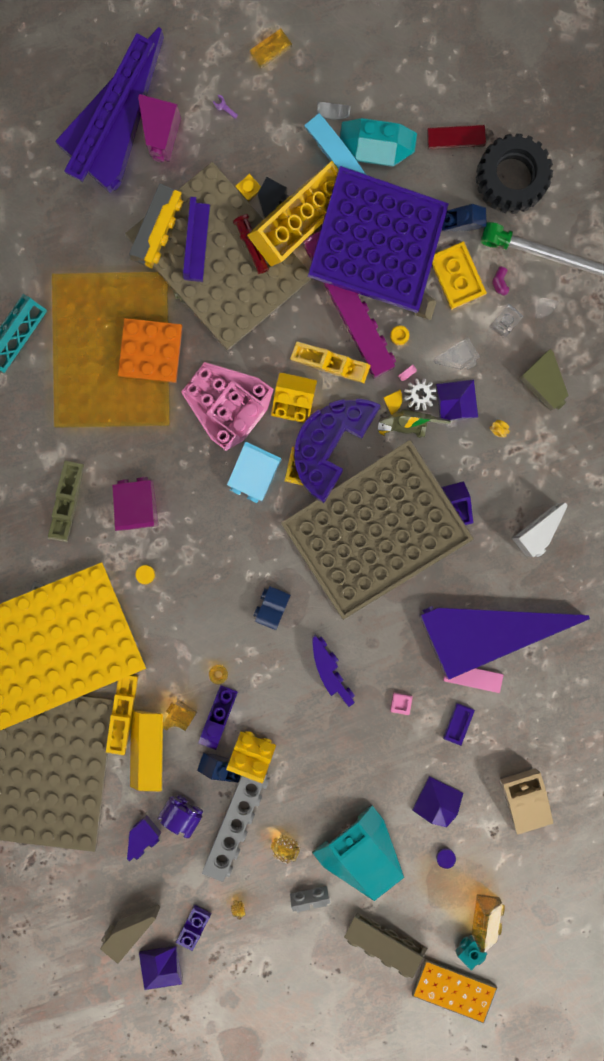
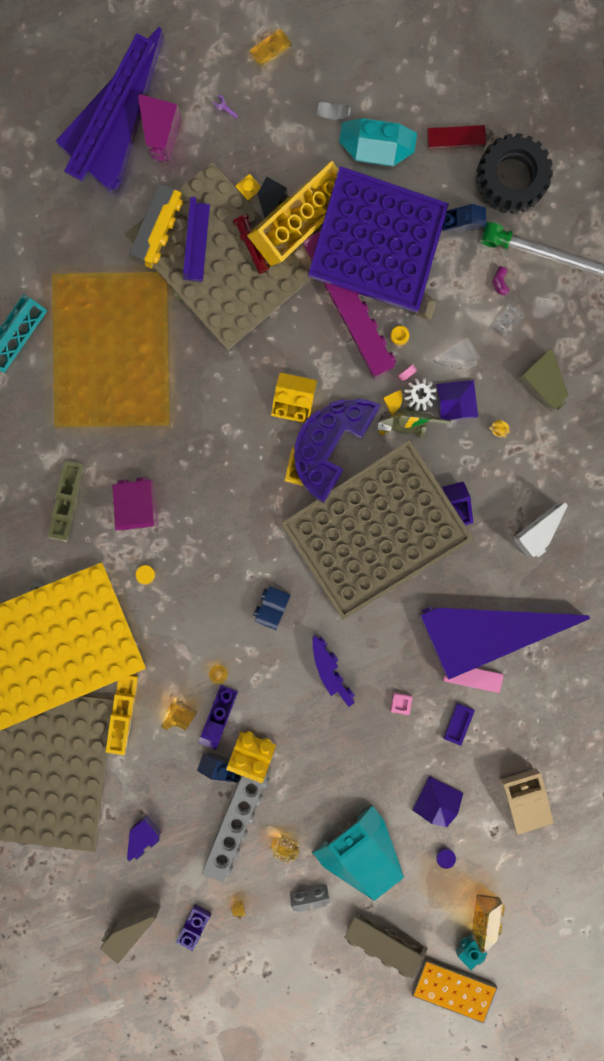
orange plate [118,318,183,383] -> none
yellow slope [130,710,163,792] -> none
dark purple slope [139,946,182,990] -> none
dark purple brick [157,795,203,838] -> none
bright pink wedge [181,362,274,451] -> none
medium azure slope [227,442,282,503] -> none
yellow slope [290,342,371,384] -> none
medium azure slope [304,113,366,175] -> none
yellow tile [432,241,487,310] -> none

